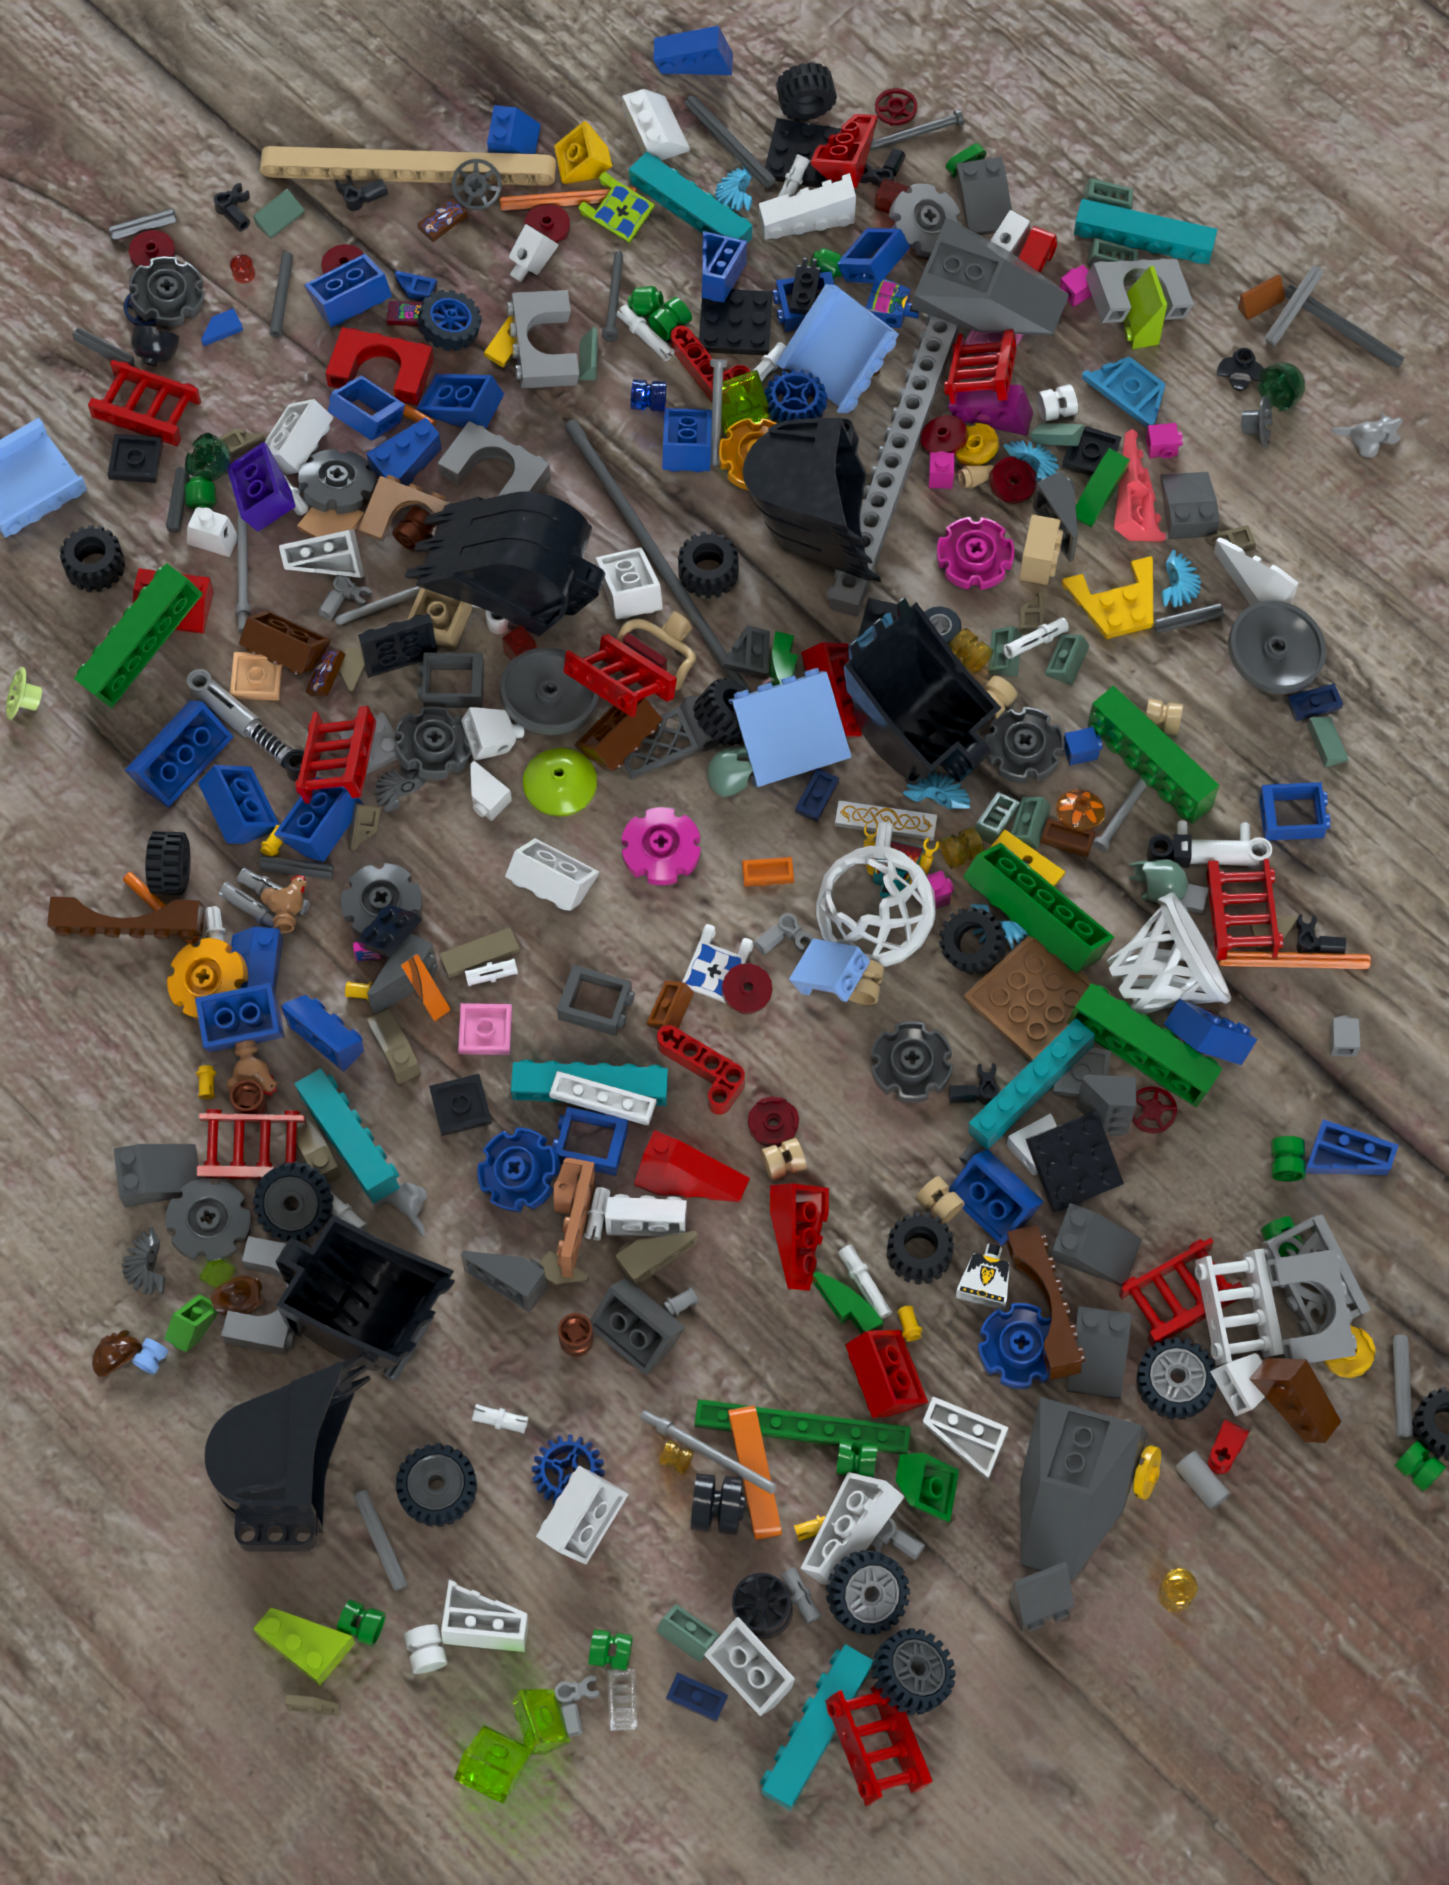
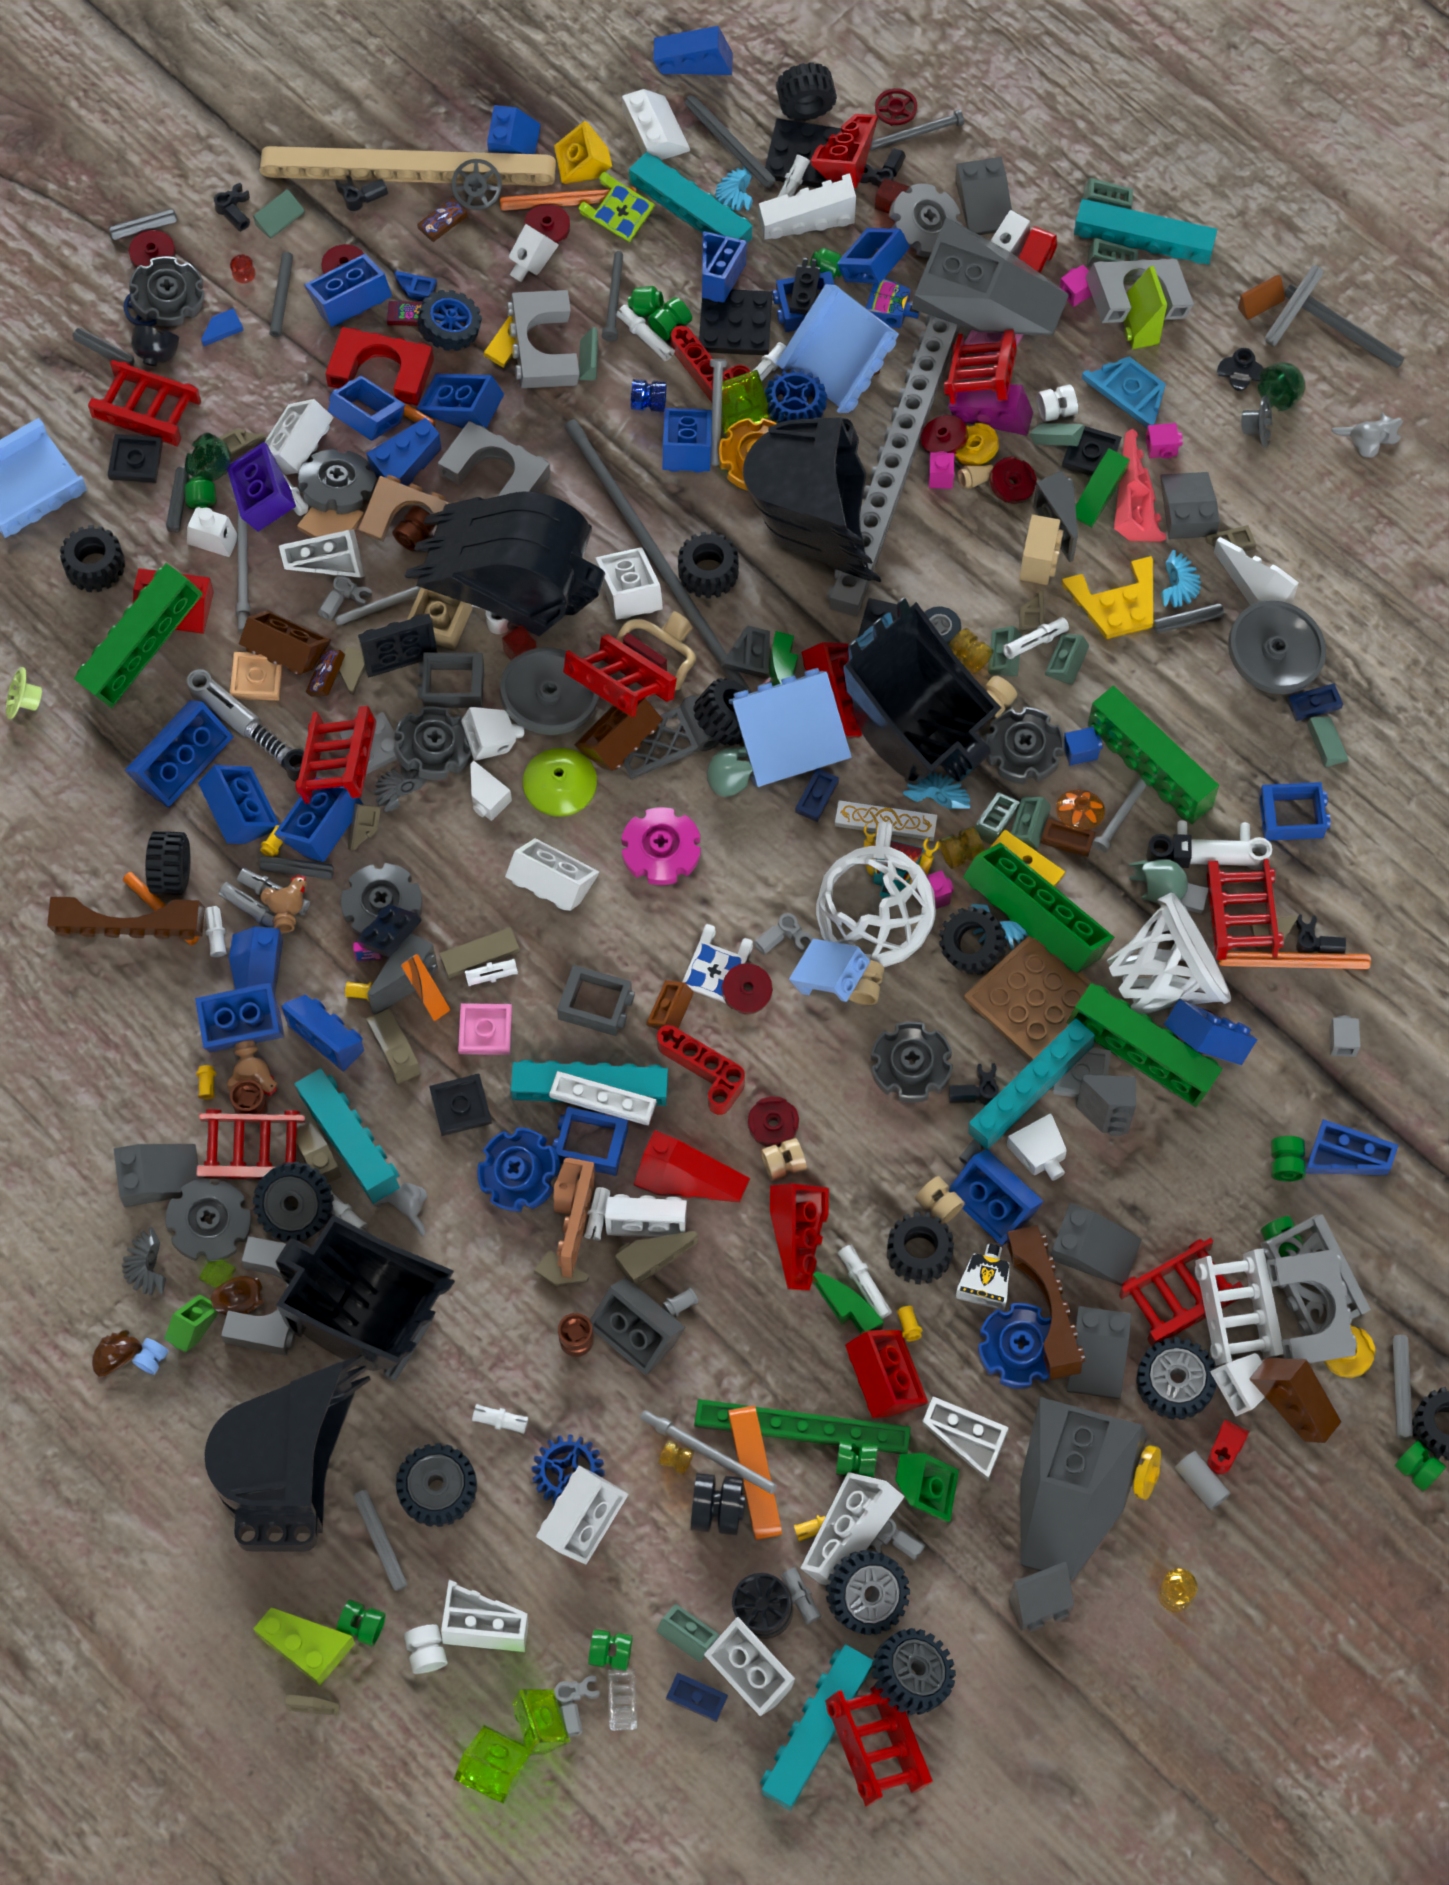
light orange piece [167,938,248,1019] -> none
dark grey slope [461,1251,547,1313] -> none
orange tile [742,857,794,887] -> none
dark pink piece [936,517,1014,590] -> none
green beam [945,143,987,178] -> none
medium azure hair [1003,440,1059,482] -> none
black plate [1025,1111,1124,1212] -> none
dark red wheel [1131,1086,1177,1134] -> none
tan wheel [1145,698,1183,736] -> none

